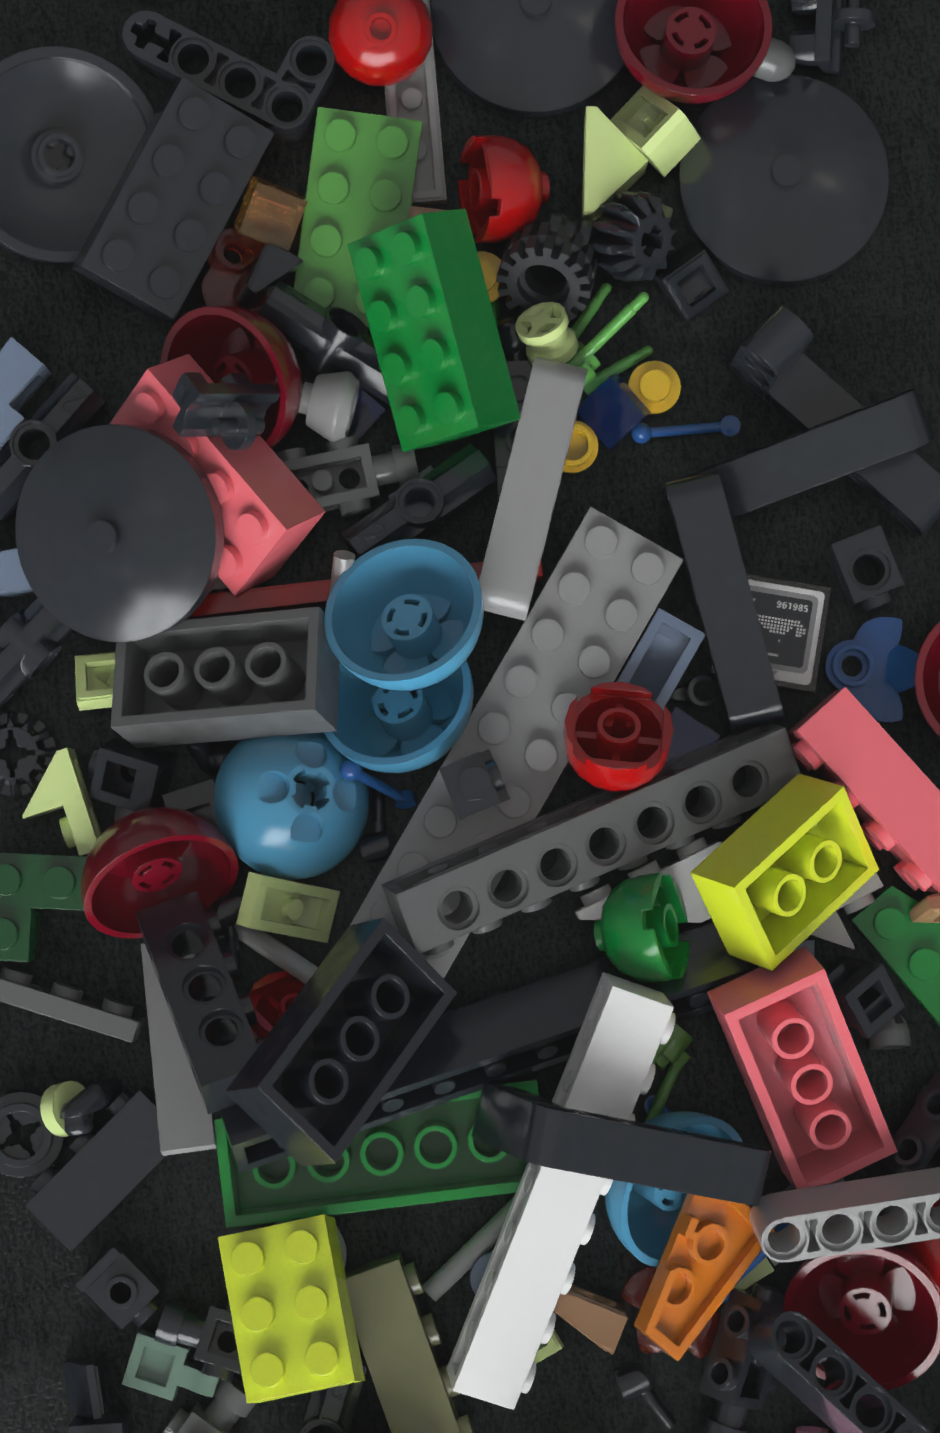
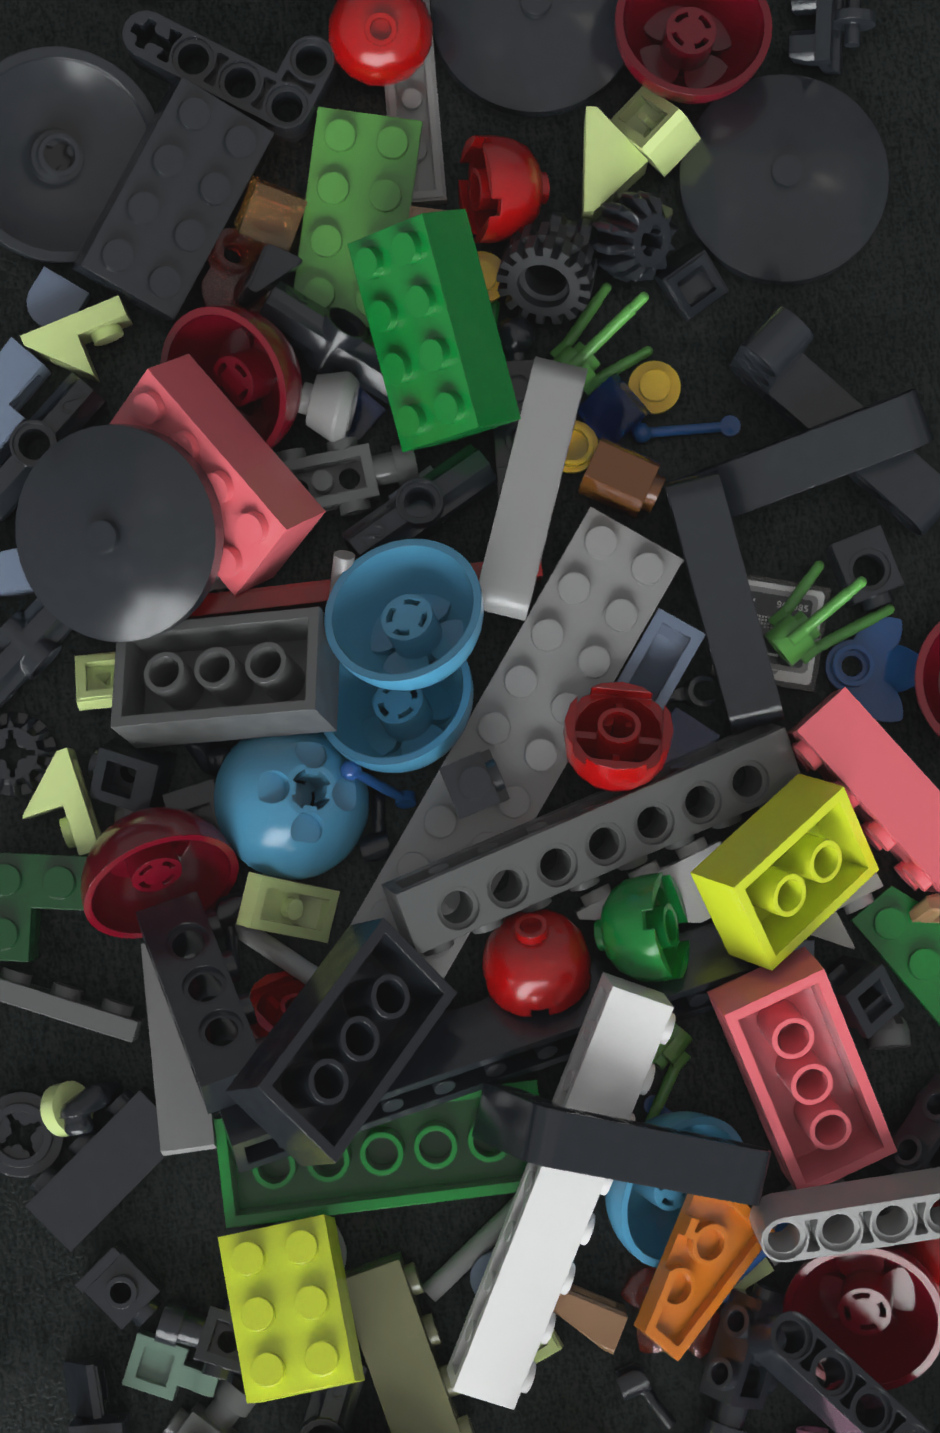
black hips [172,372,280,450] -> none
yellowish green wheel [515,302,579,365] -> none
dark grey hinge [753,37,796,82] -> none
none -> yellowish green slope [20,295,133,382]
none -> sand blue tile [27,266,91,327]
none -> red cylinder [482,909,591,1017]
none -> reddish brown brick [578,437,666,519]
none -> bright green plant [764,560,895,667]

